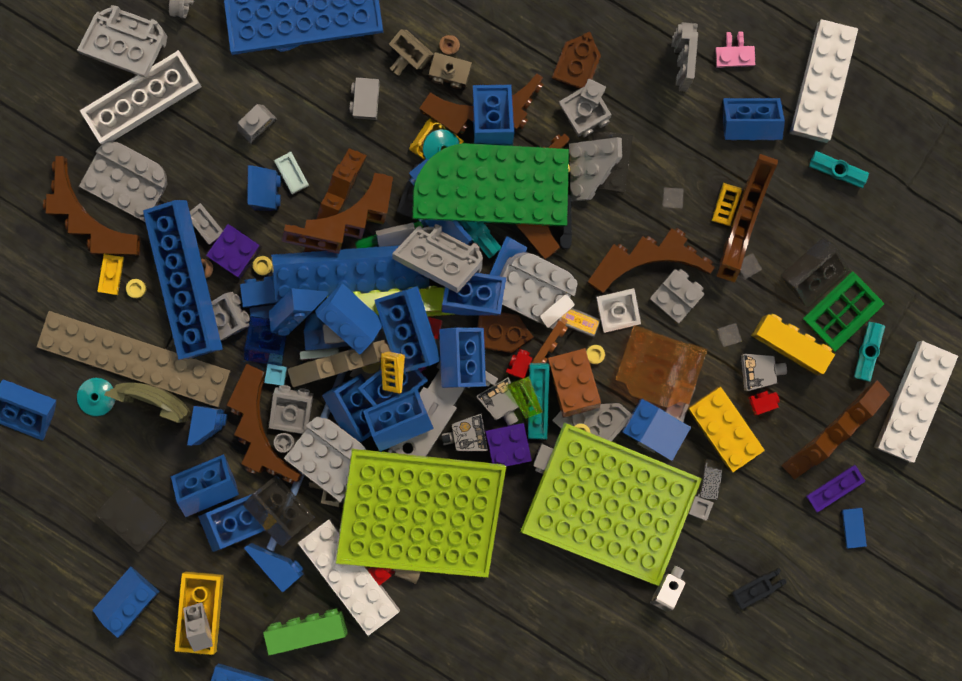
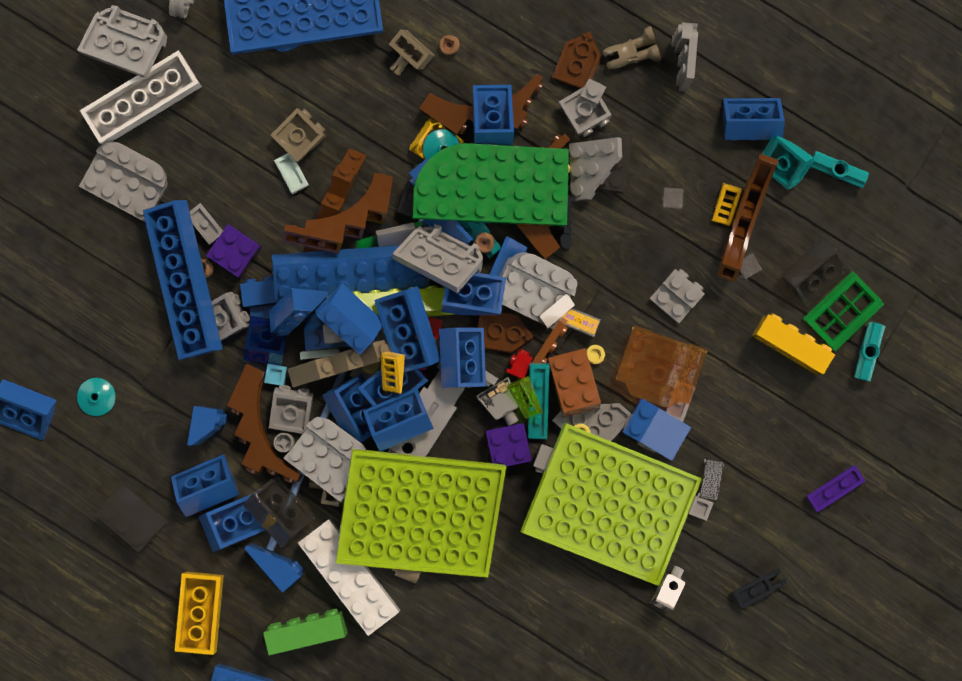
dark tan plate [37,311,231,407] -> none
reddish brown arch [43,156,140,256] -> none
blue slope [93,567,160,638] -> none
yellow plate [97,254,124,295] -> none
olive slope [104,383,191,423] -> none
light yellow tile [126,279,146,298] -> none
light grey slope [183,603,213,652] -> none
light grey torso [238,104,277,144] -> none
blue slope [248,165,281,211] -> none
light yellow tile [253,256,272,275] -> none
light grey brick [350,78,380,120] -> none
red brick [367,567,395,586] -> none
dark tan brick [429,52,472,89] -> none
torso [442,414,488,451] -> none
reddish brown arch [587,228,715,294] -> none
white slope [596,288,641,333] -> none
yellow brick [687,387,765,472] -> none
bright pink hinge [715,32,755,68] -> none
clear tile [717,323,742,347] -> none
light grey torso [741,354,787,391] -> none
red brick [748,391,780,415] -> none
reddish brown arch [781,380,890,480] -> none
white brick [790,19,858,143] -> none
blue tile [842,508,867,548] -> none
white brick [874,341,958,463] -> none
none -> dark tan plate [271,108,326,163]
none -> medium nougat tile [475,232,494,253]
none -> dark tan piece [603,26,661,69]
none -> teal slope [762,136,814,190]

